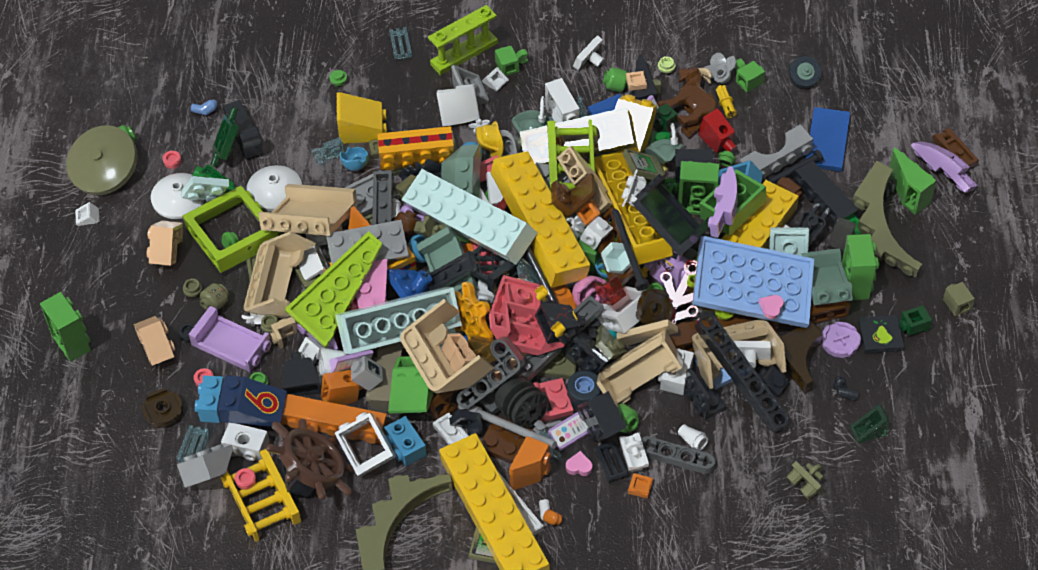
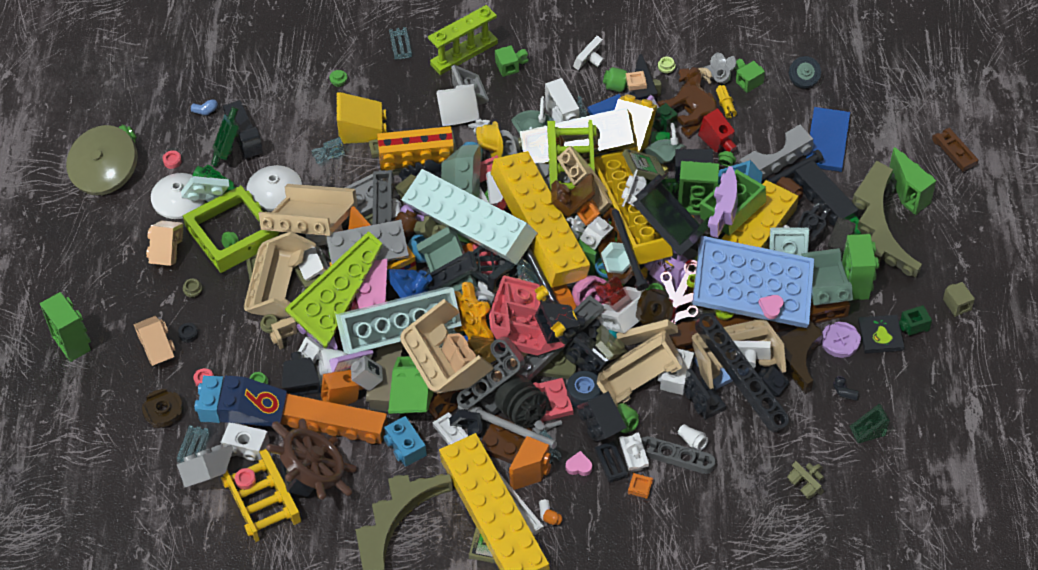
white slope [76,202,99,226] -> none
lavender panel [189,306,271,372] -> none
olive head [200,283,229,310] -> none
white plant [242,313,264,327] -> none
white window [335,412,396,477] -> none
dark azure hair [340,147,369,171] -> none
white slope [482,67,509,91] -> none
slope [548,412,588,451] -> none
lavender slope [911,142,978,193] -> none

